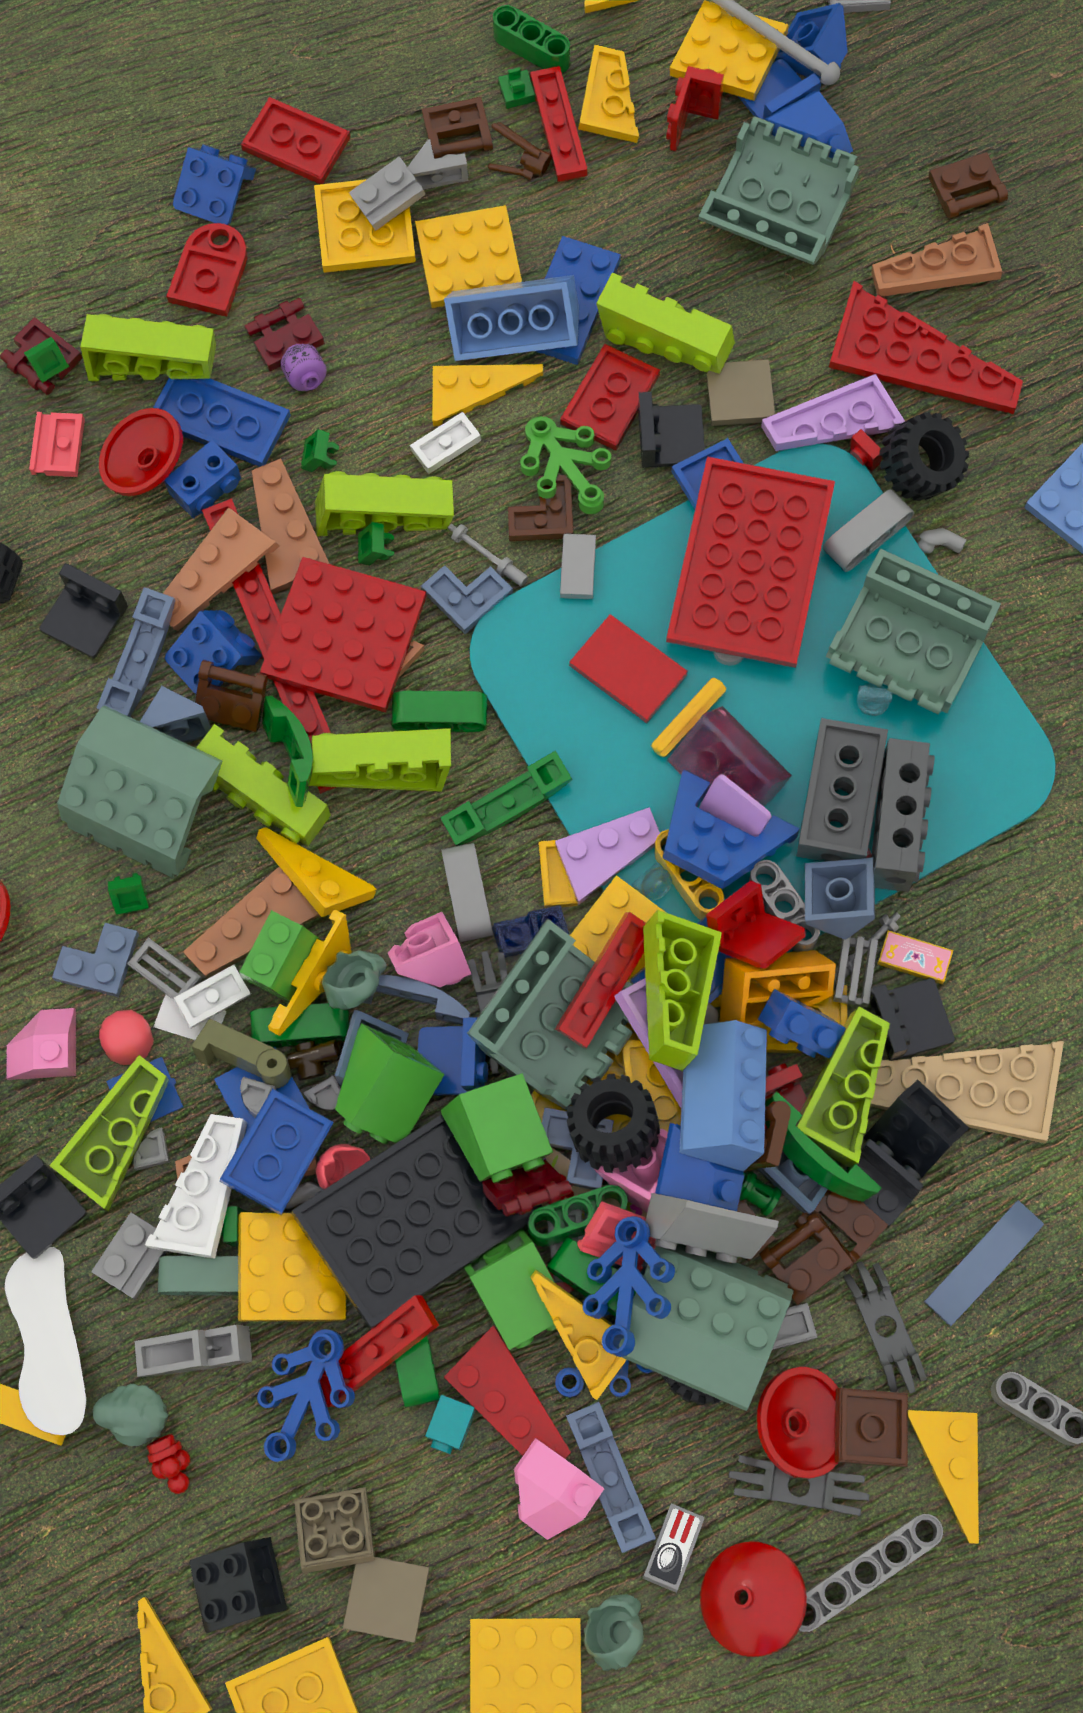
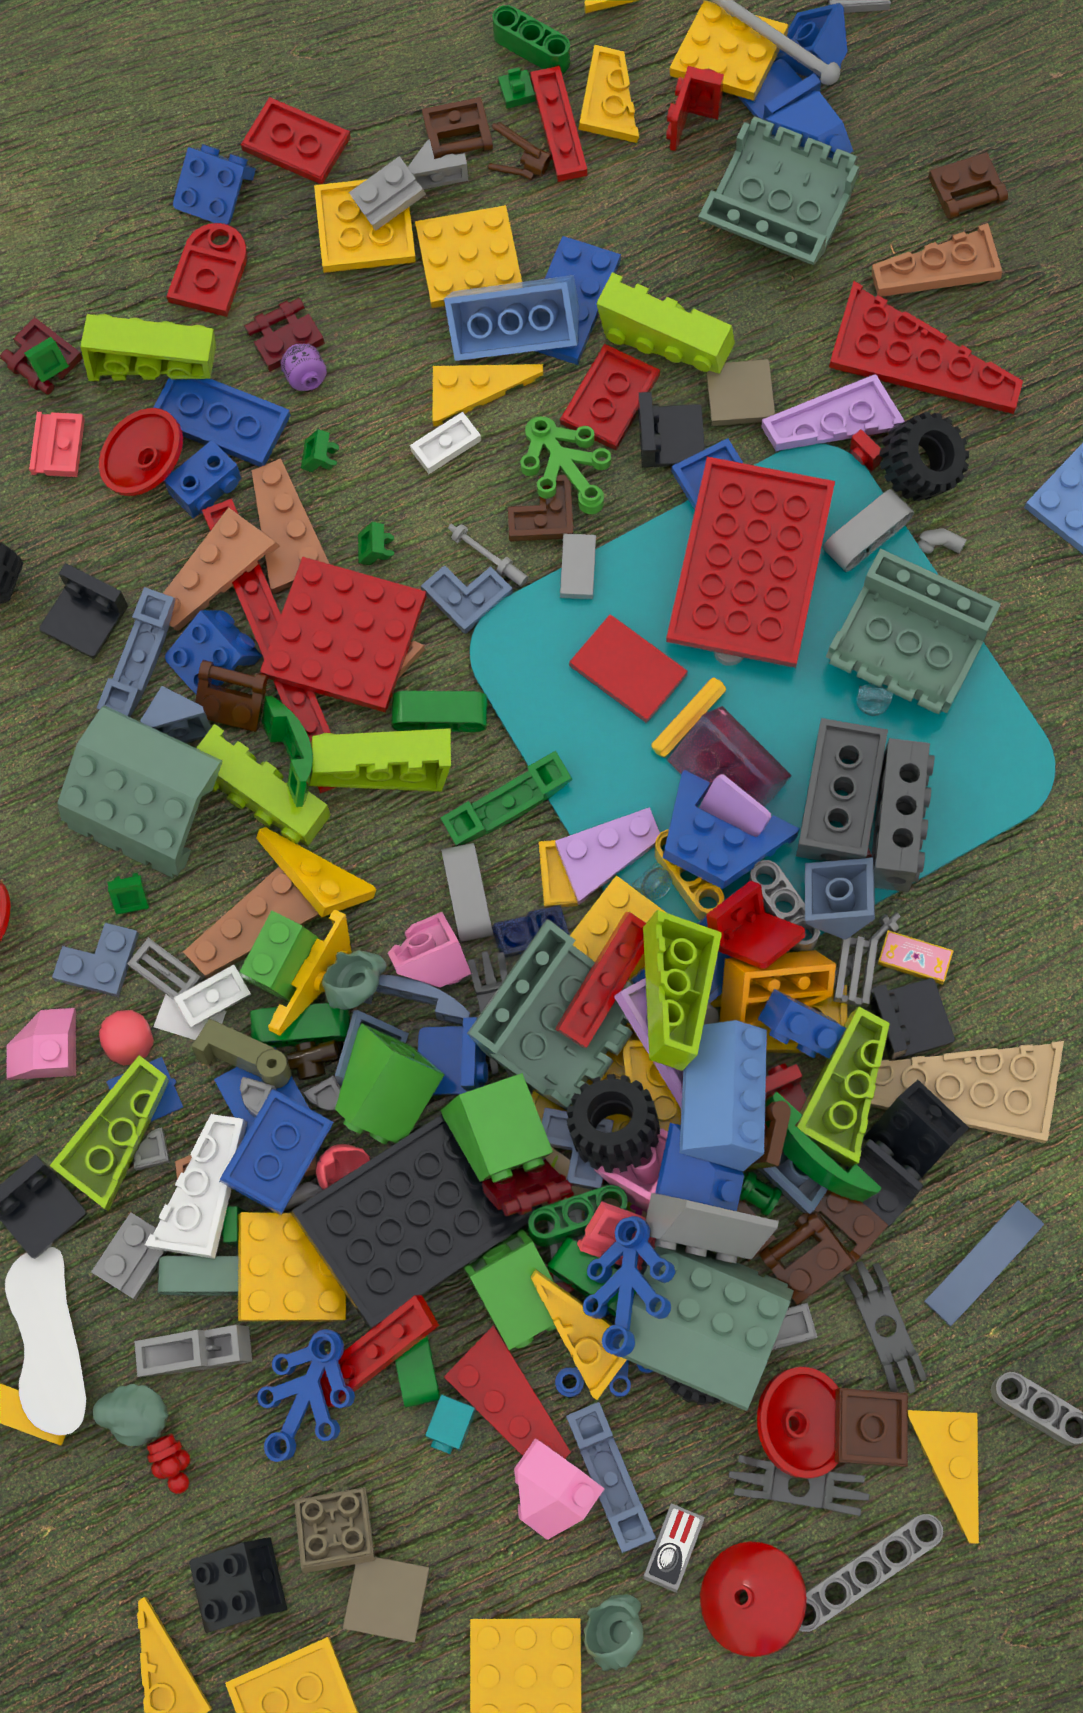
lime wedge [315,471,454,537] -> none

